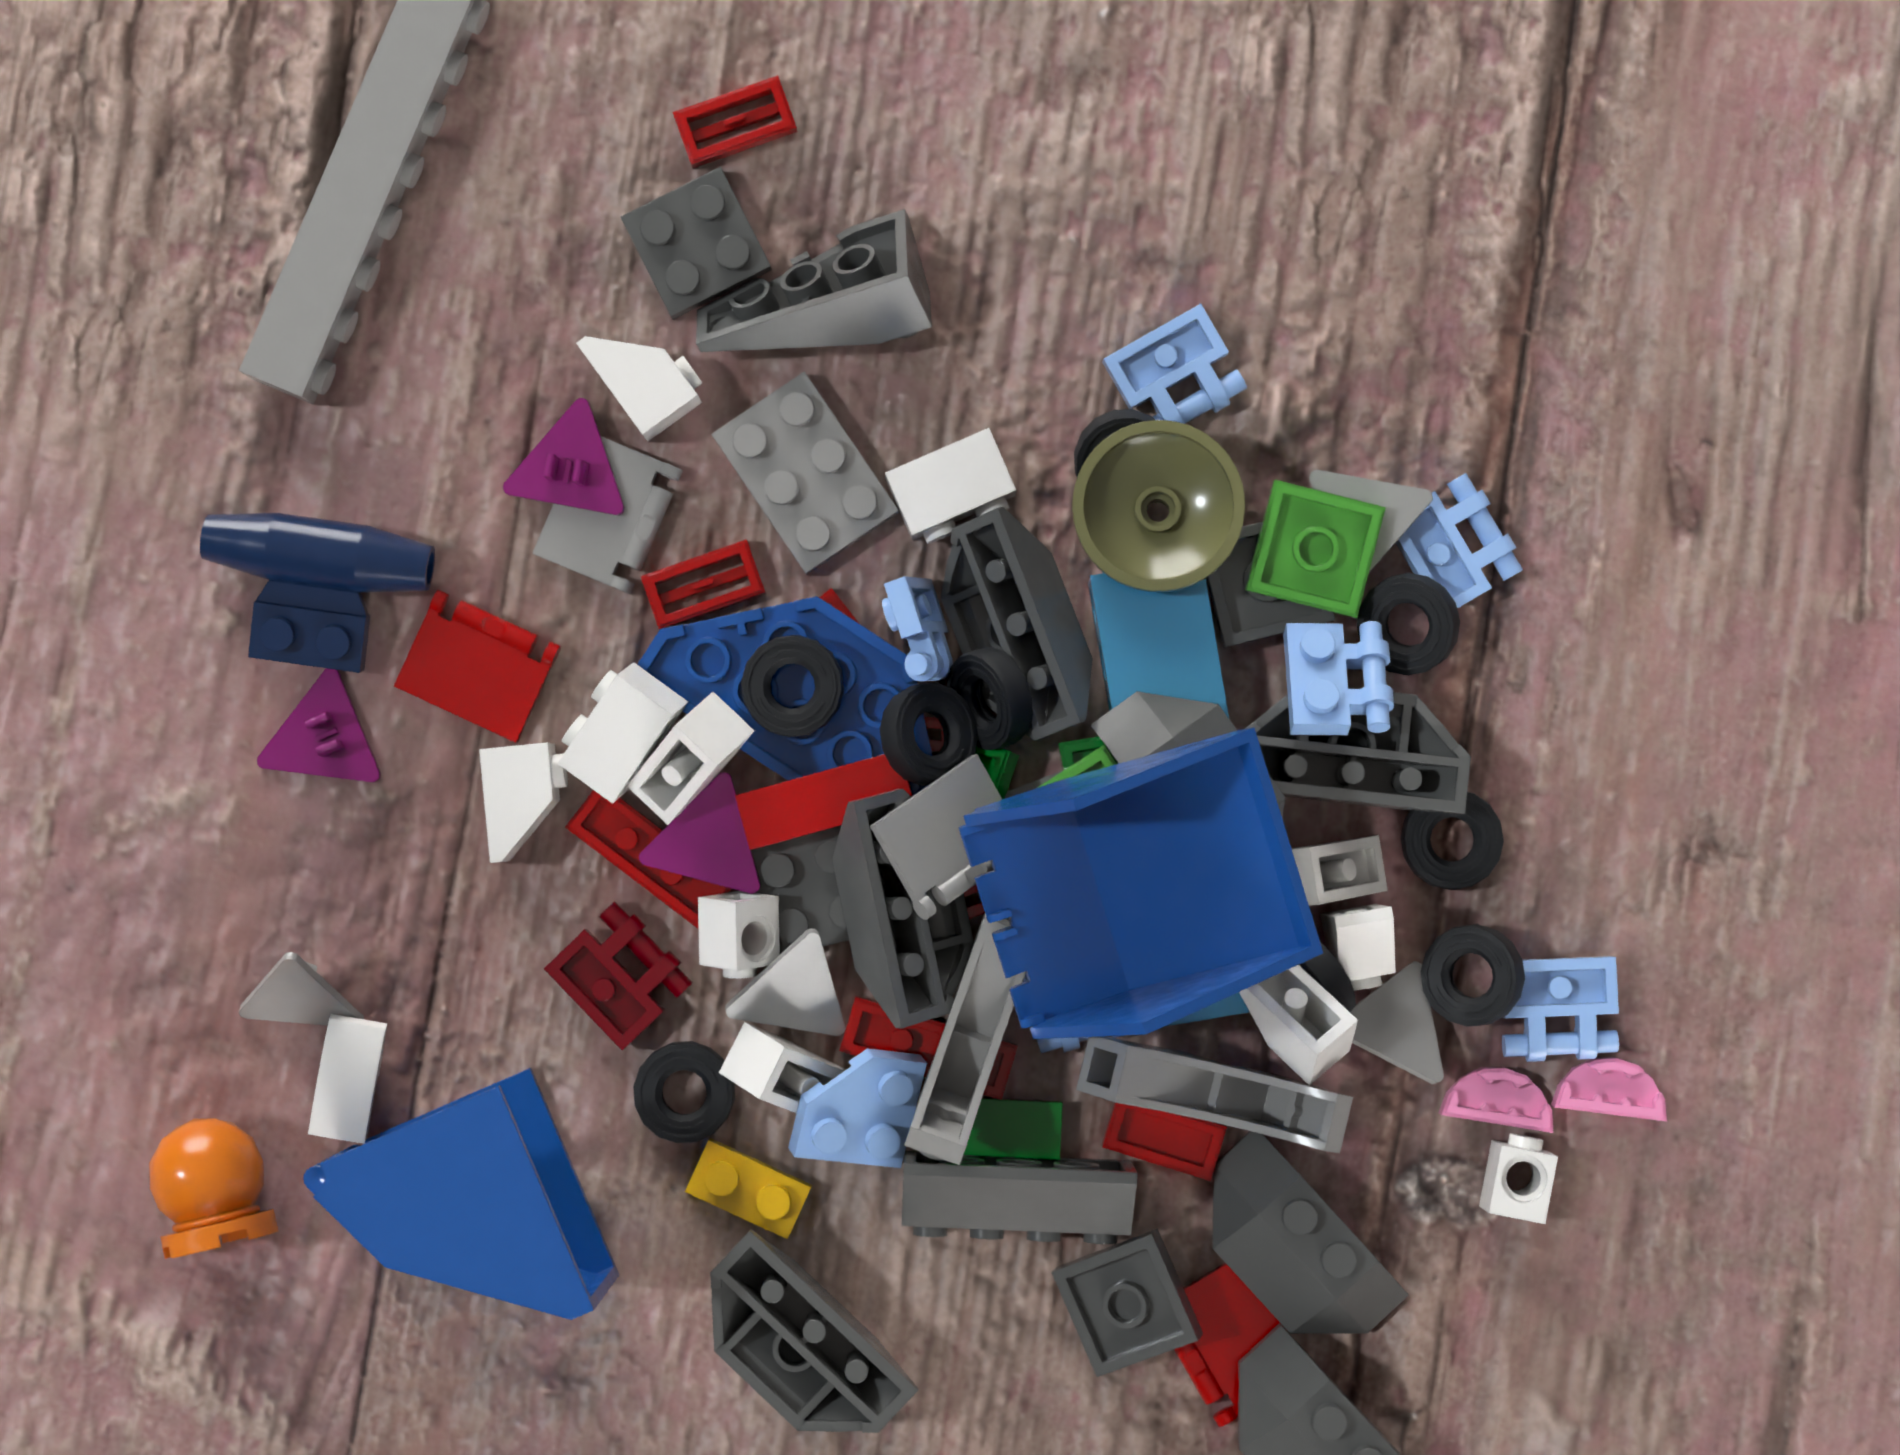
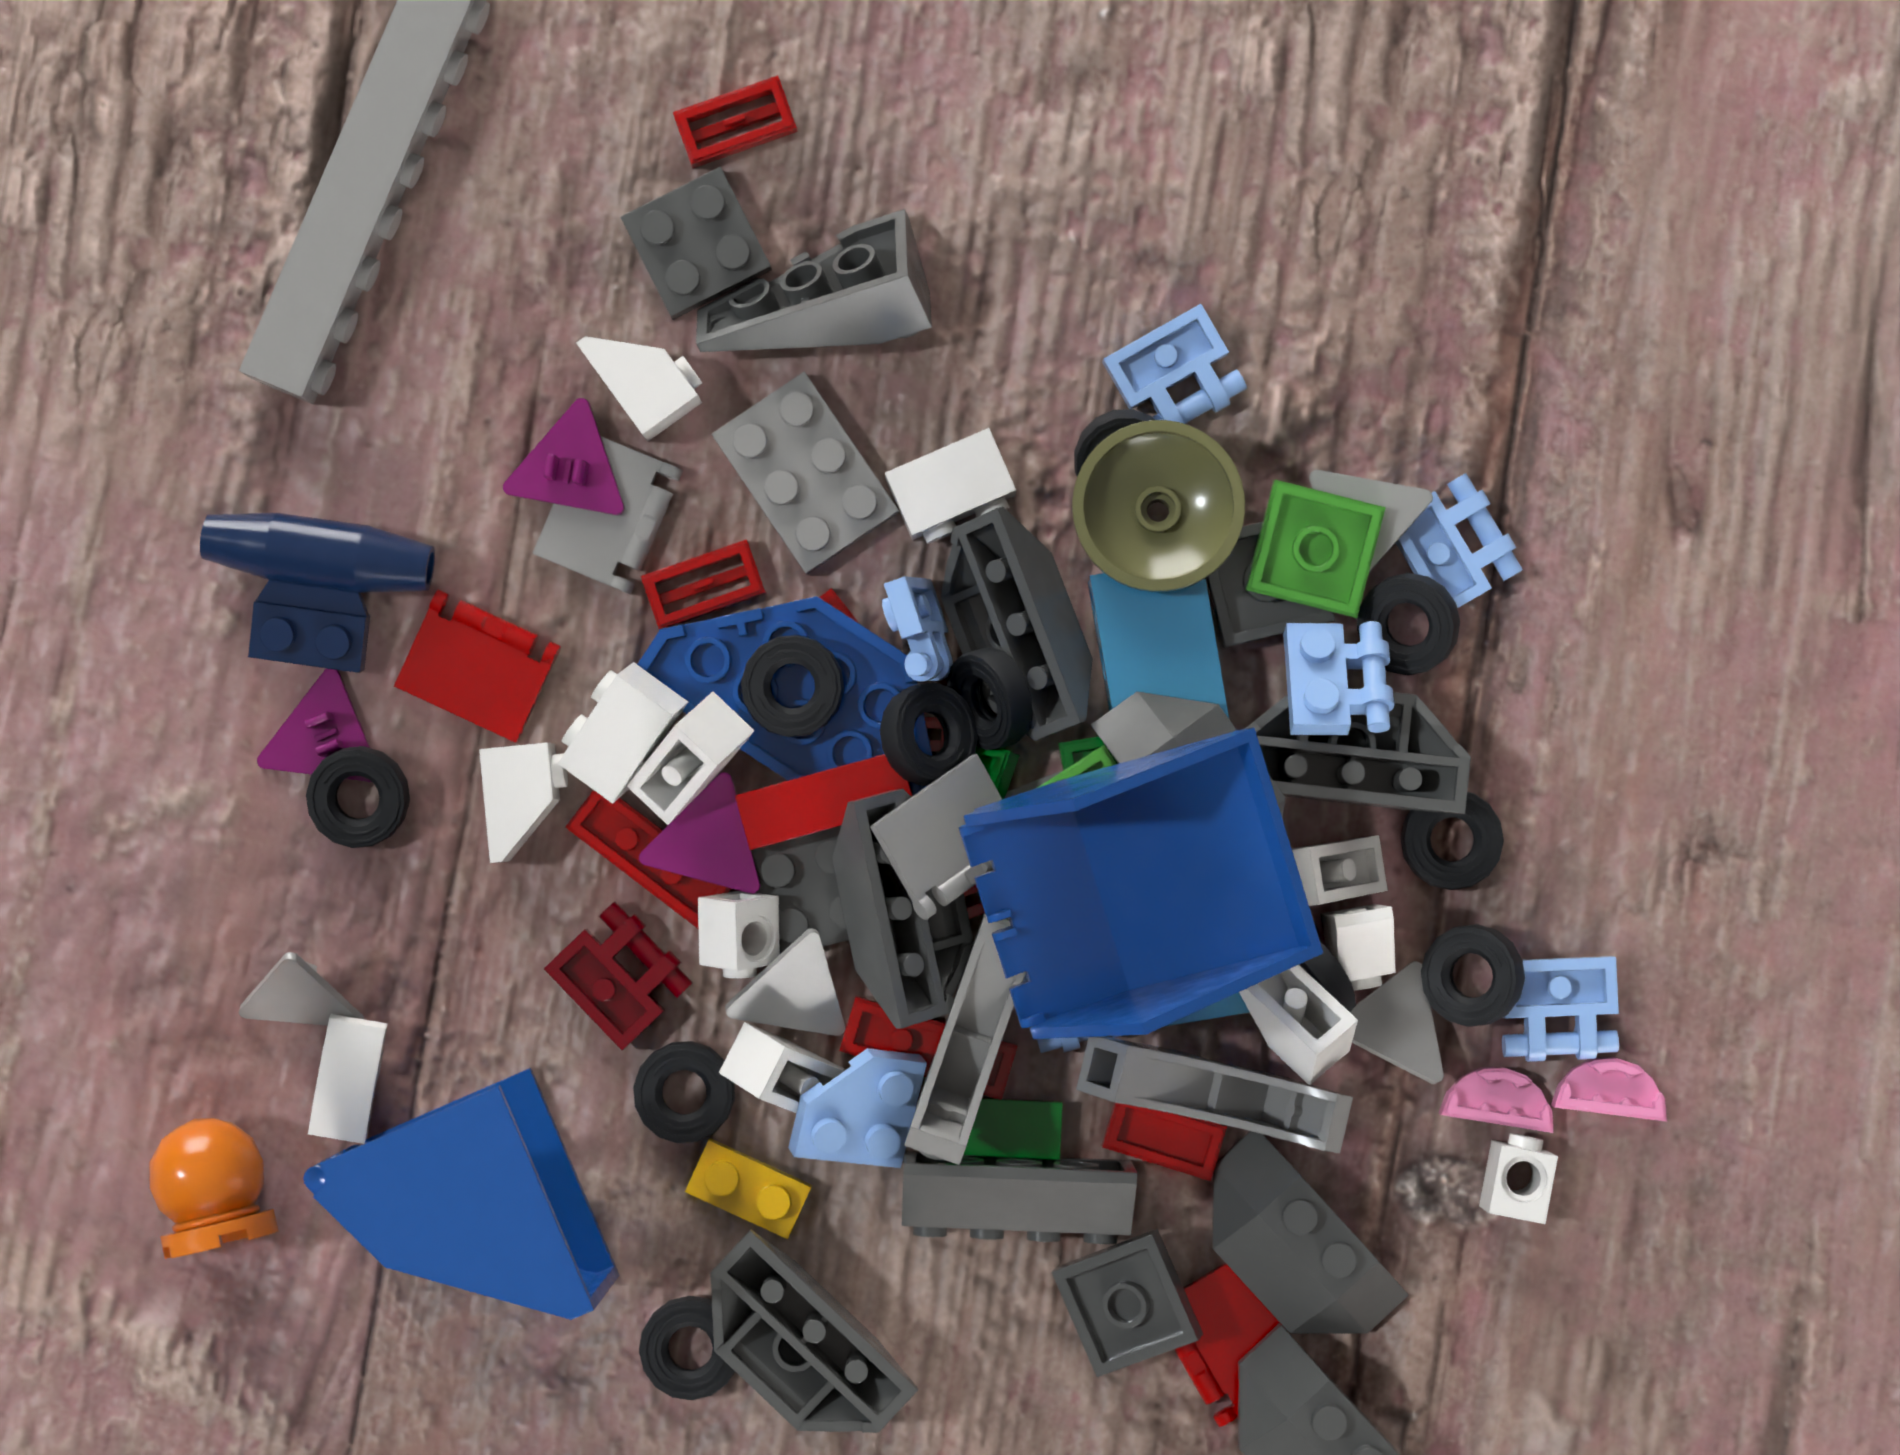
none -> black tyre [306,746,410,848]
none -> black tyre [639,1296,735,1400]

